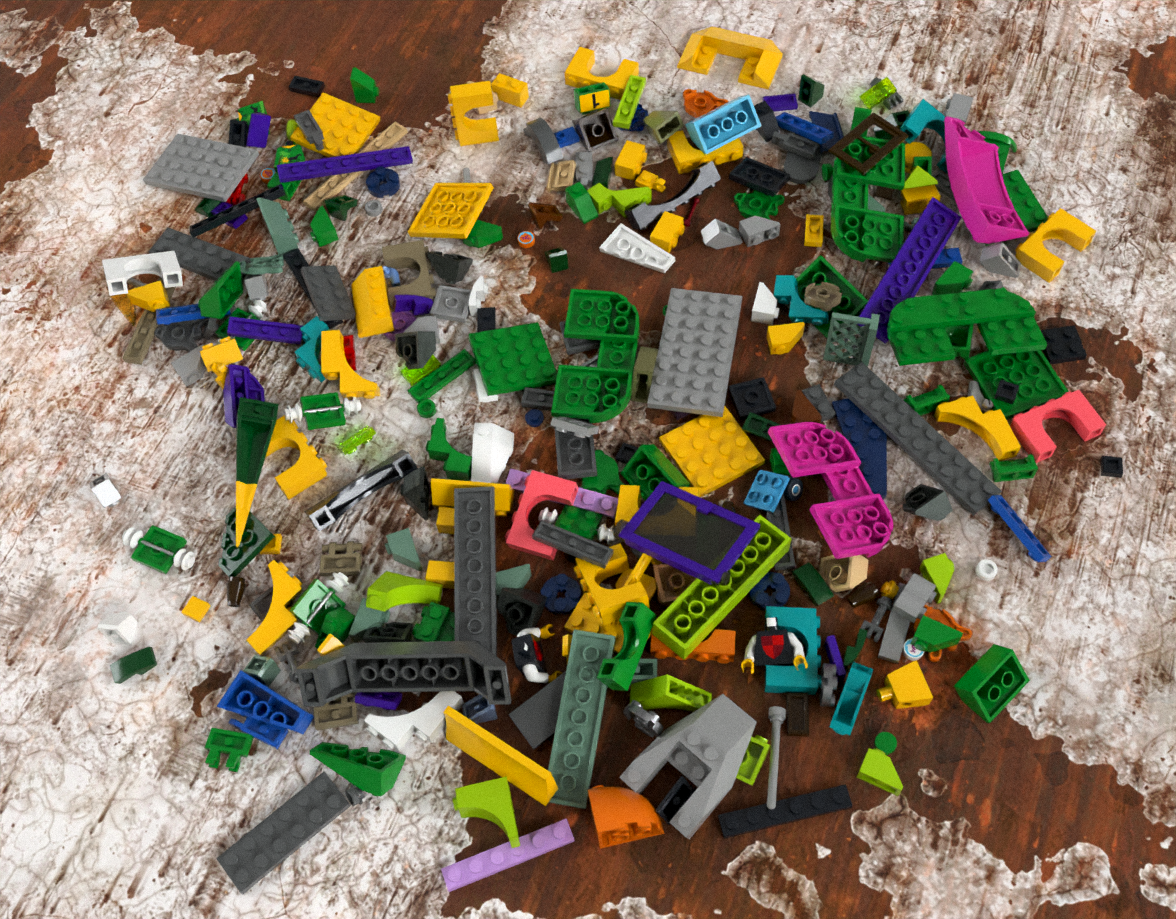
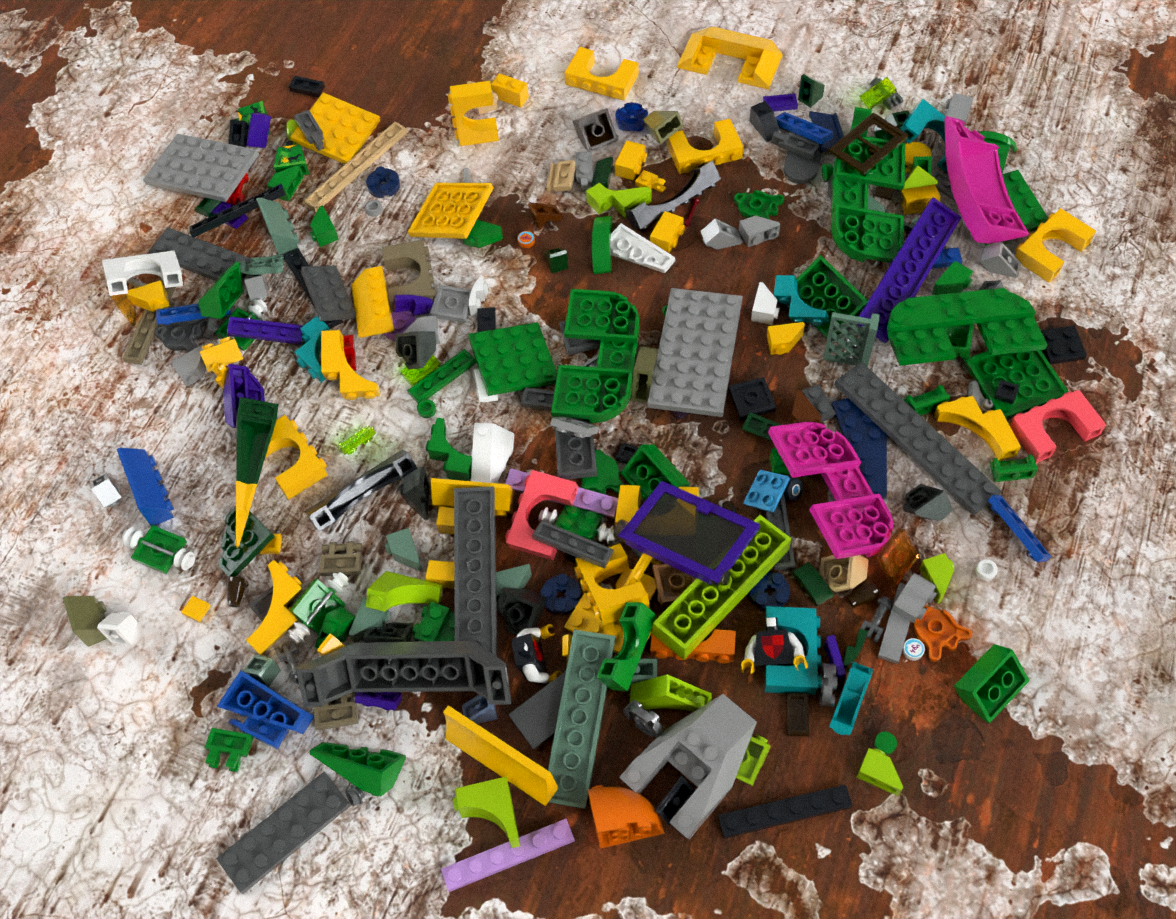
dark green slope [110,647,157,684] -> none
orange tile [260,167,276,184] -> none
dark purple plate [276,146,413,183] -> none
green plate [284,392,361,430] -> none
dark green slope [325,194,358,221] -> none
green slope [350,67,379,103] -> none
white arch [364,691,464,751] -> none
medium blue arm [382,266,400,287] -> none
pearl dark grey slope [427,251,473,284] -> none
dark grey arch [523,118,563,164] -> none
dark blue plate [525,409,544,427] -> none
blue plate [554,127,580,148] -> none
green slope [565,182,598,224] -> none
brick [573,82,611,114] -> none
lime plate [613,75,646,129] -> none
yellow plate [659,406,765,498] -> none
orange tile [683,89,729,118] -> none
medium azure slope [685,94,761,154] -> none
black plate [729,157,791,197] -> none
light grey piece [767,706,786,810] -> none
yellow plate [804,214,824,247] -> none
dark tan plate [804,282,842,311] -> none
yellow torso [877,660,933,709] -> none
yellow plate [880,580,899,600] -> none
green slope [910,615,963,653] -> none
black tile [1100,456,1123,478] -> none
none -> olive slope [63,596,107,647]
none -> blue slope [117,448,174,526]
none -> green slope [592,216,613,274]
none -> clear orange plate [876,528,919,585]

